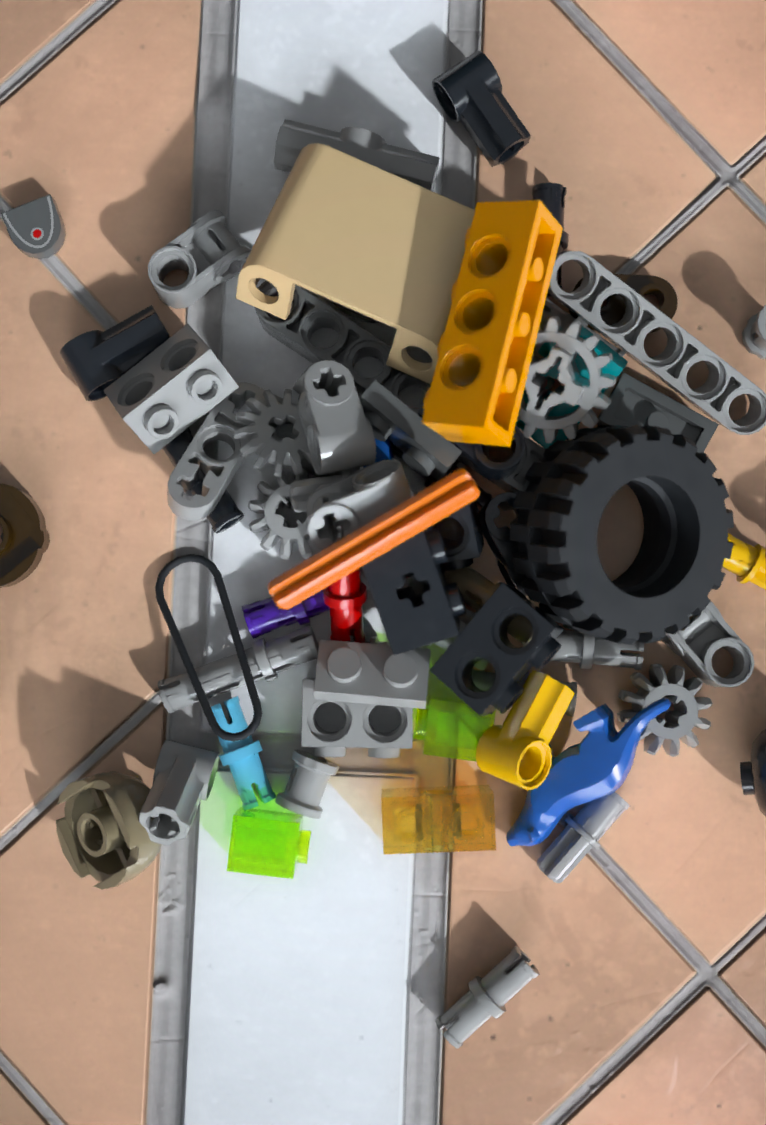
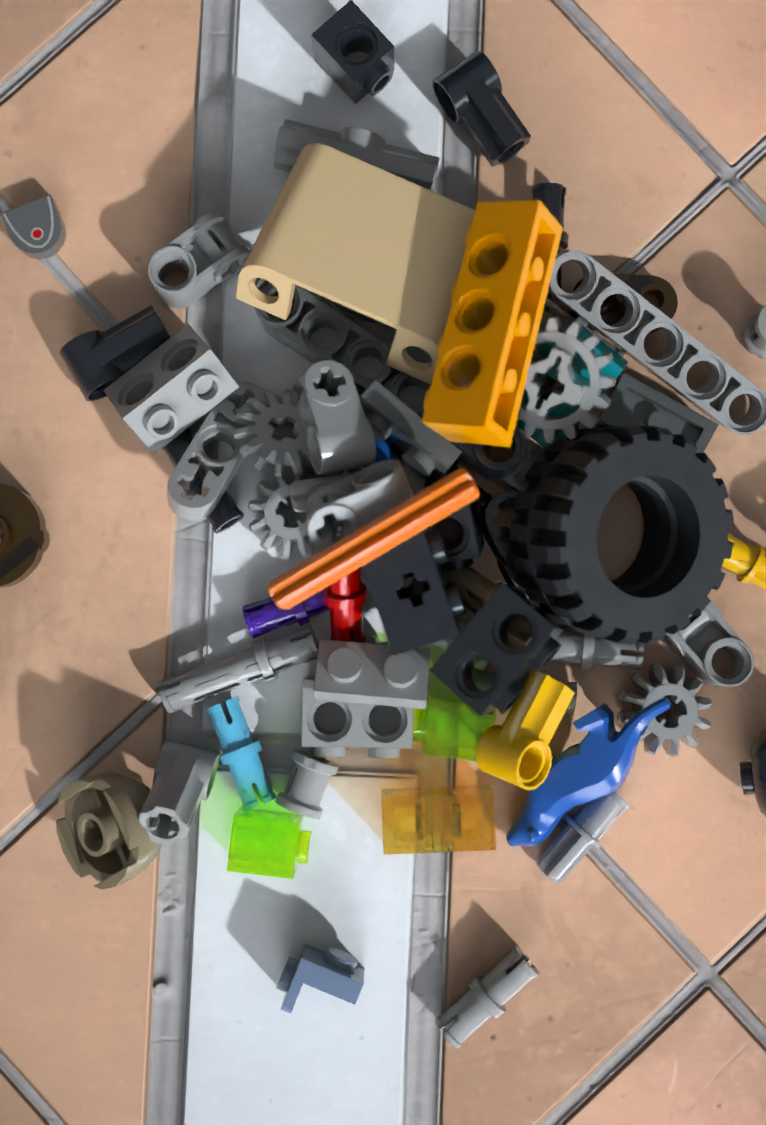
black piece [155,554,262,742] -> none
none -> sand blue bracket [276,944,365,1014]
none -> black brick [311,0,394,104]

